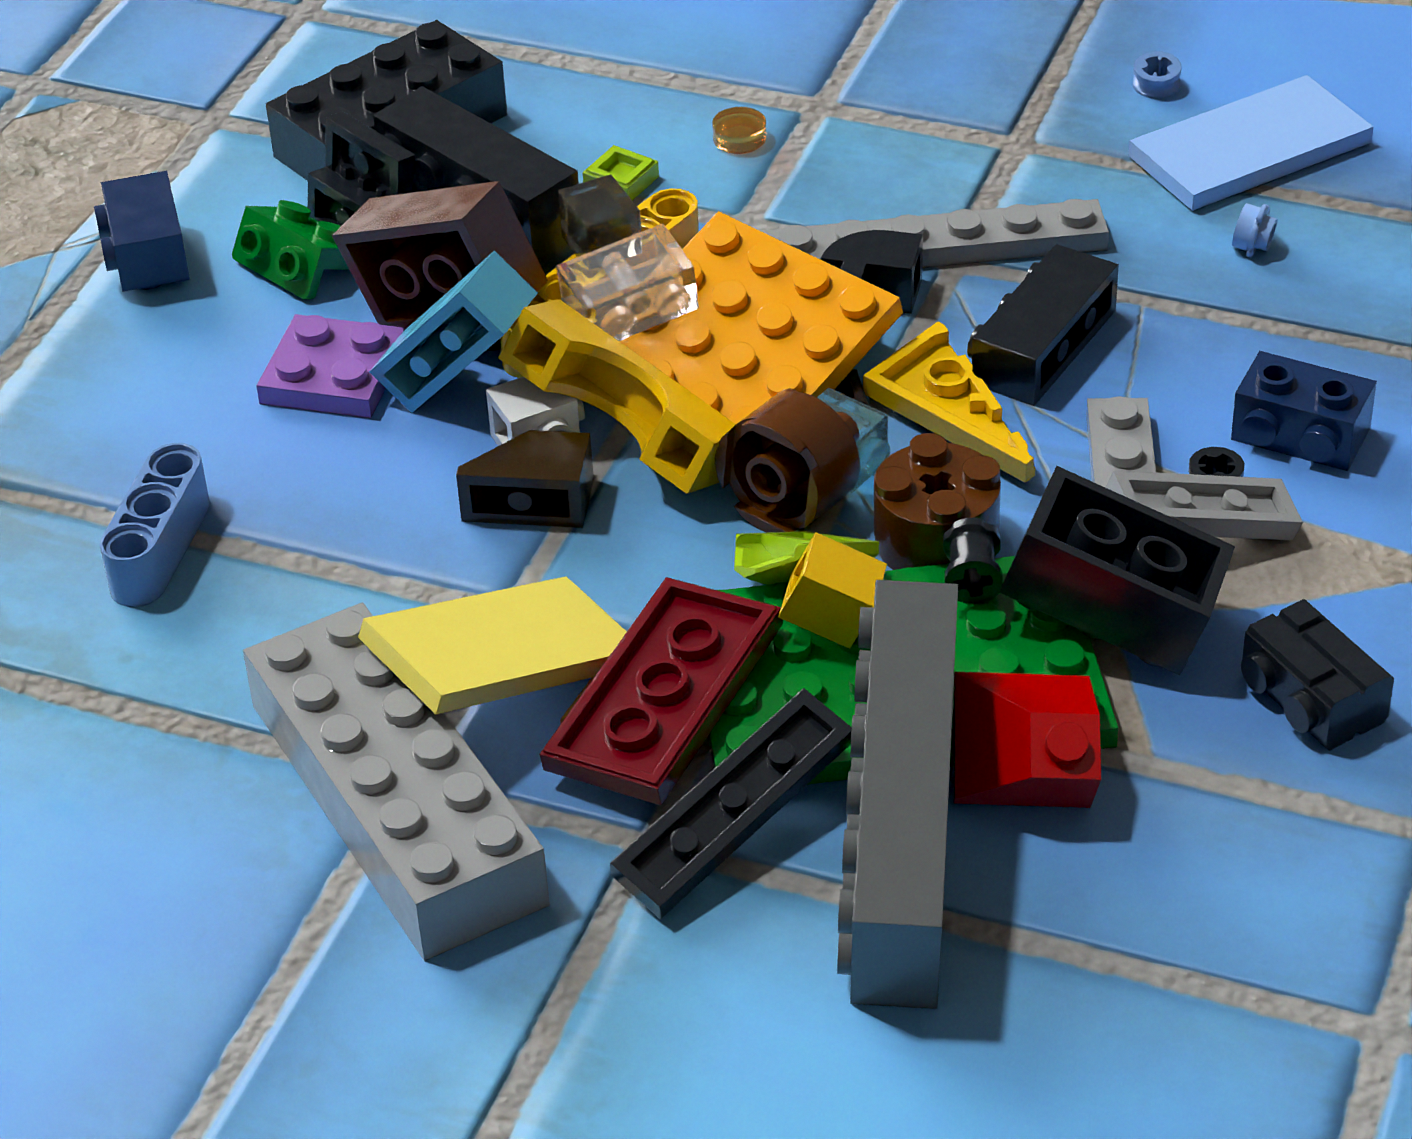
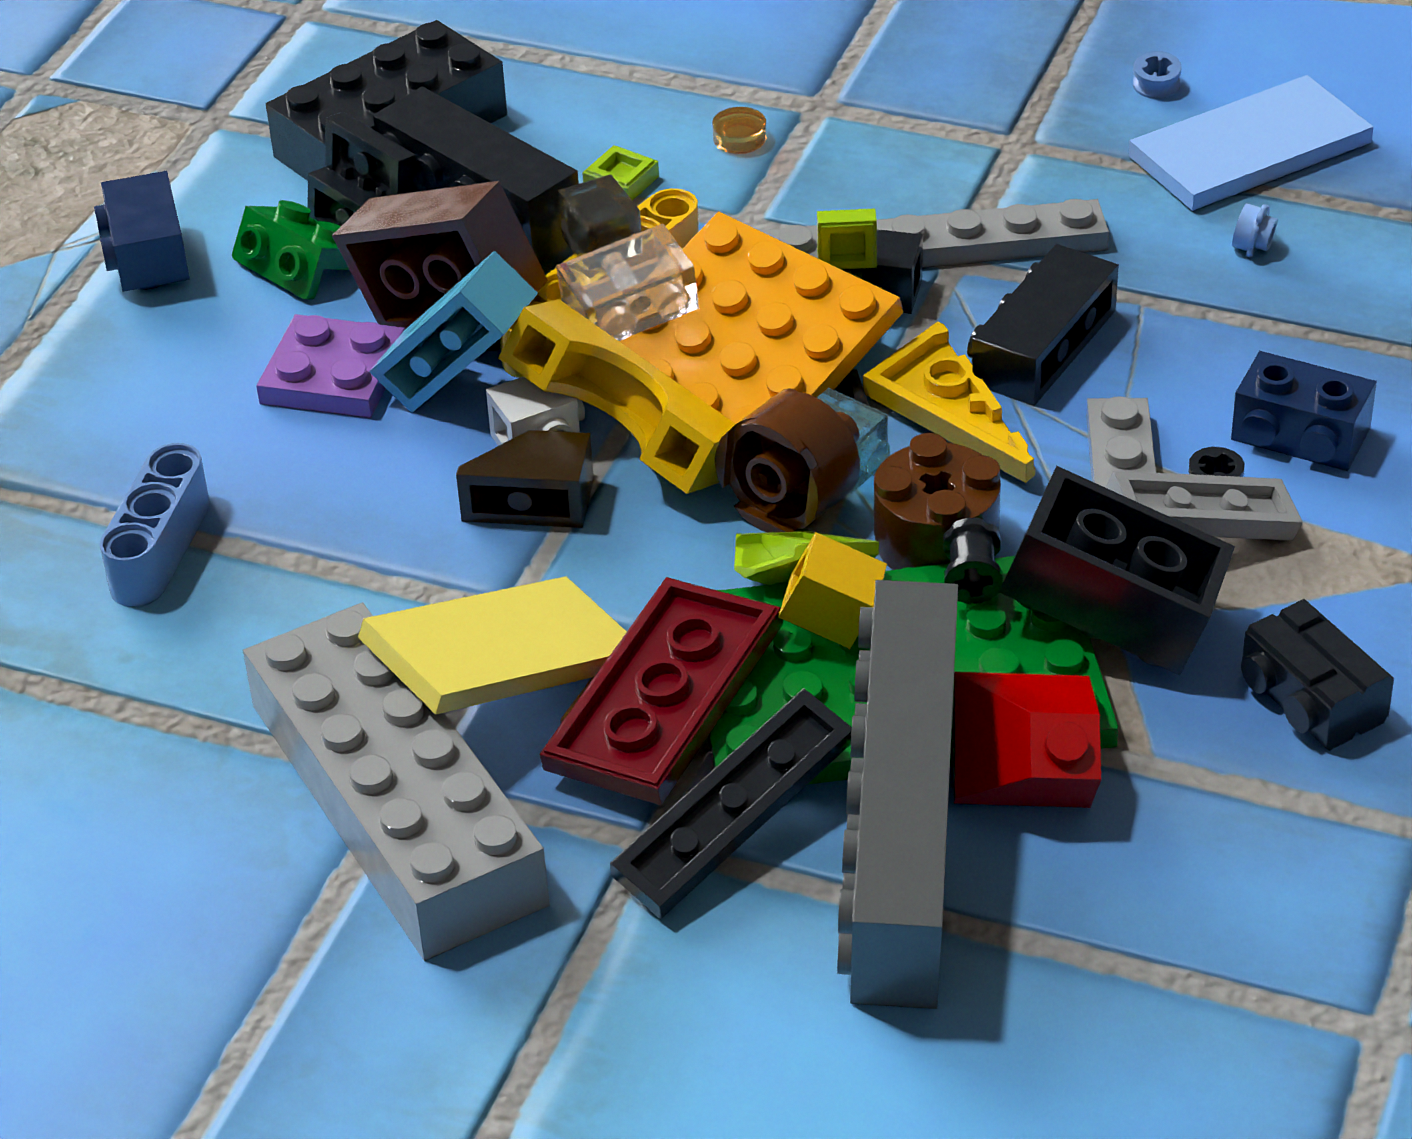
none -> lime tile [817,208,877,269]

